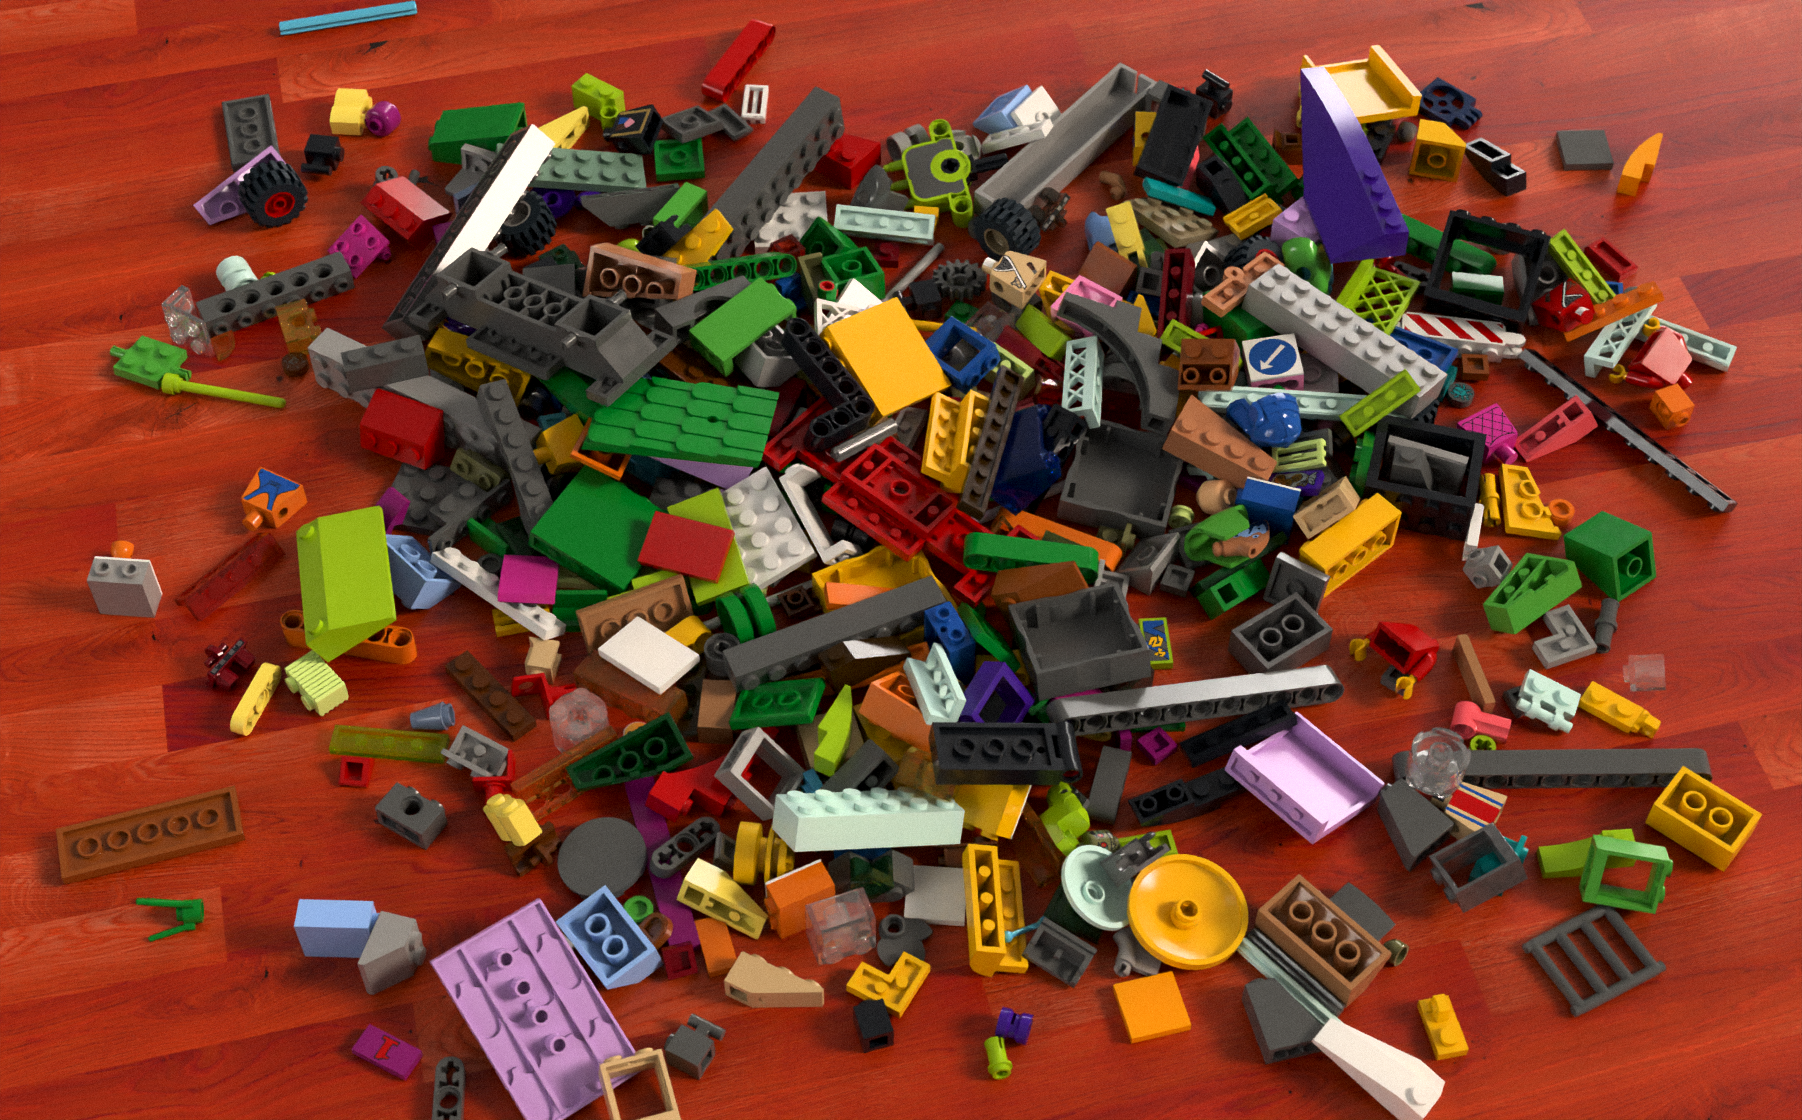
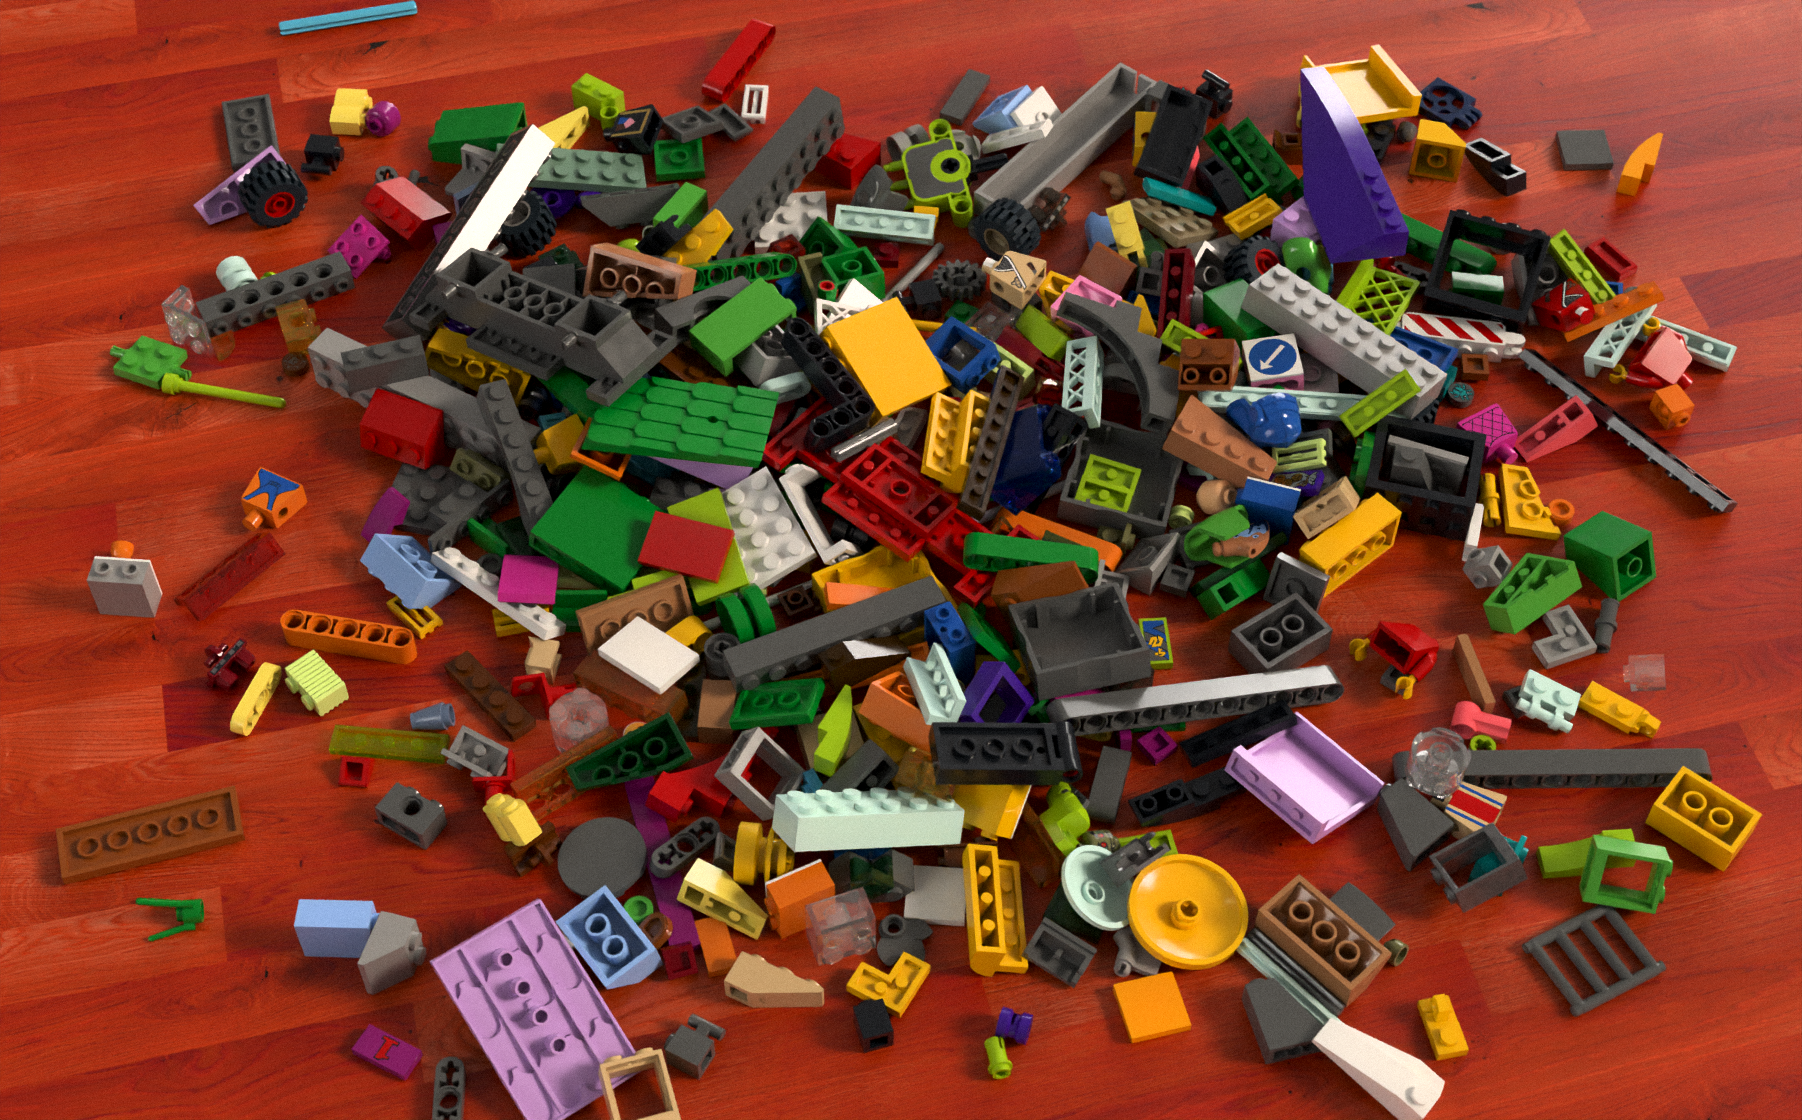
lime slope [296,506,397,662] -> none
medium azure hinge [1004,916,1047,943] -> none
nougat hinge [1201,251,1285,317] -> none
none -> yellow tile [386,596,443,639]
none -> light aqua beam [759,372,811,404]
none -> dark grey tile [940,69,990,126]
none -> lime slope [1075,454,1142,513]

